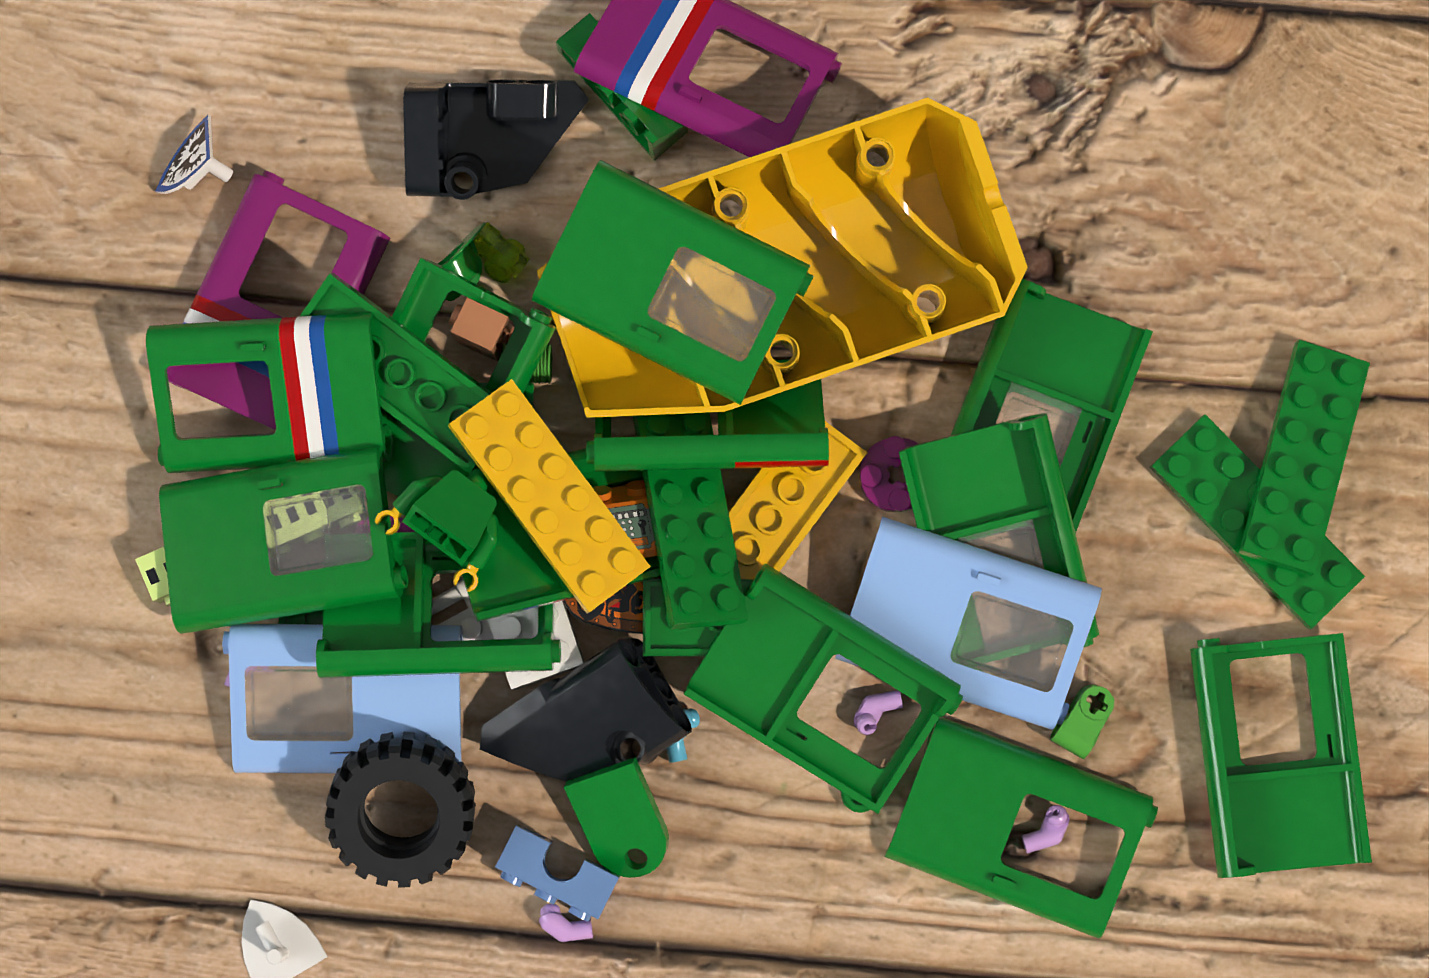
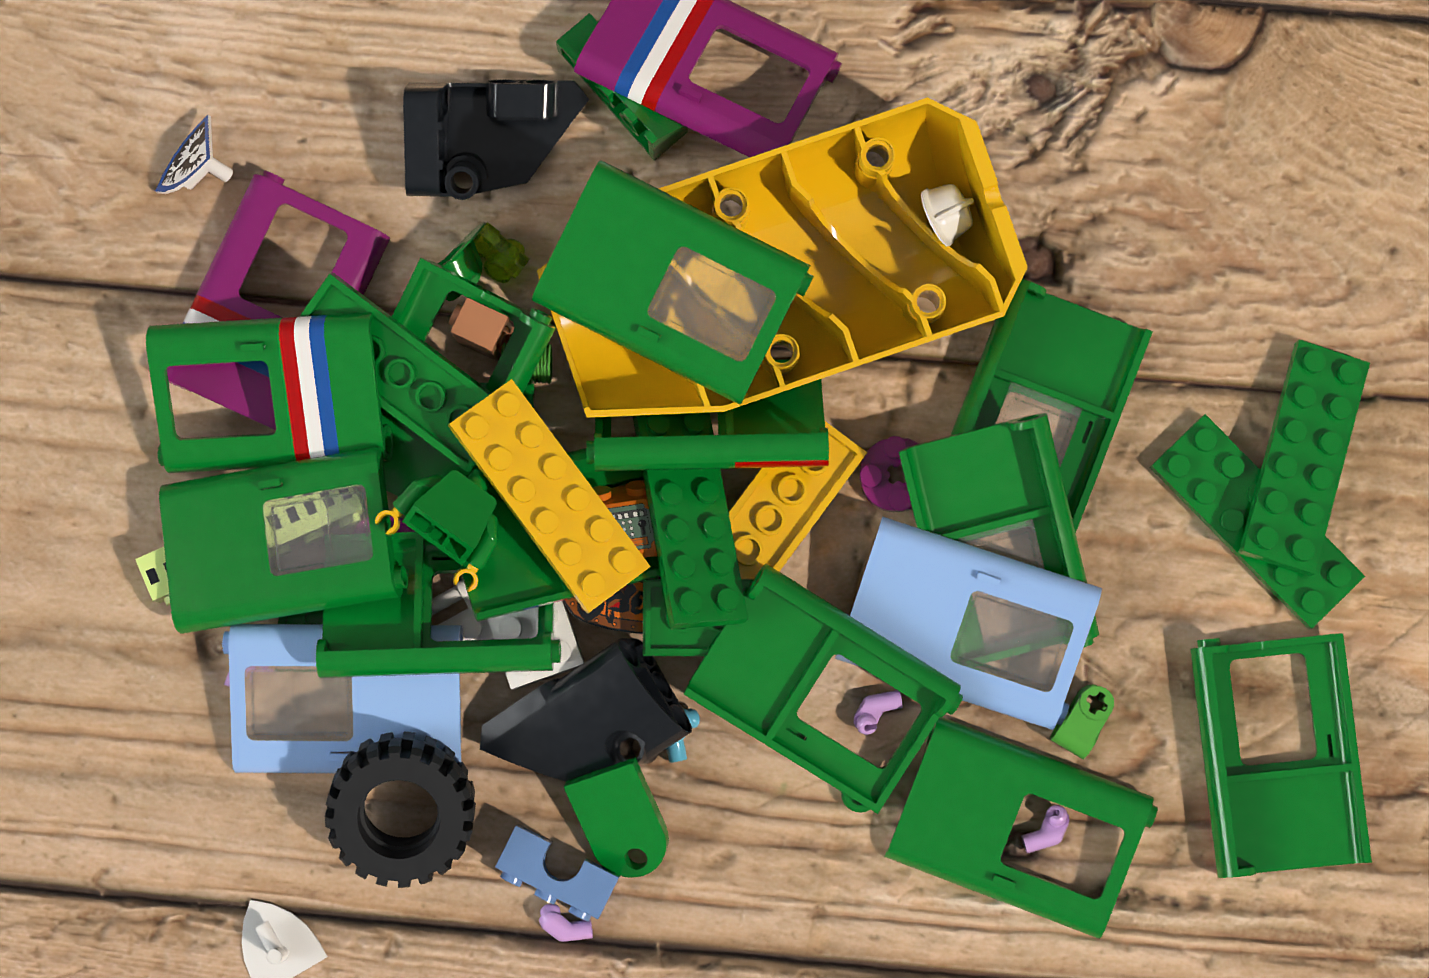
none -> white piece [921,184,974,247]

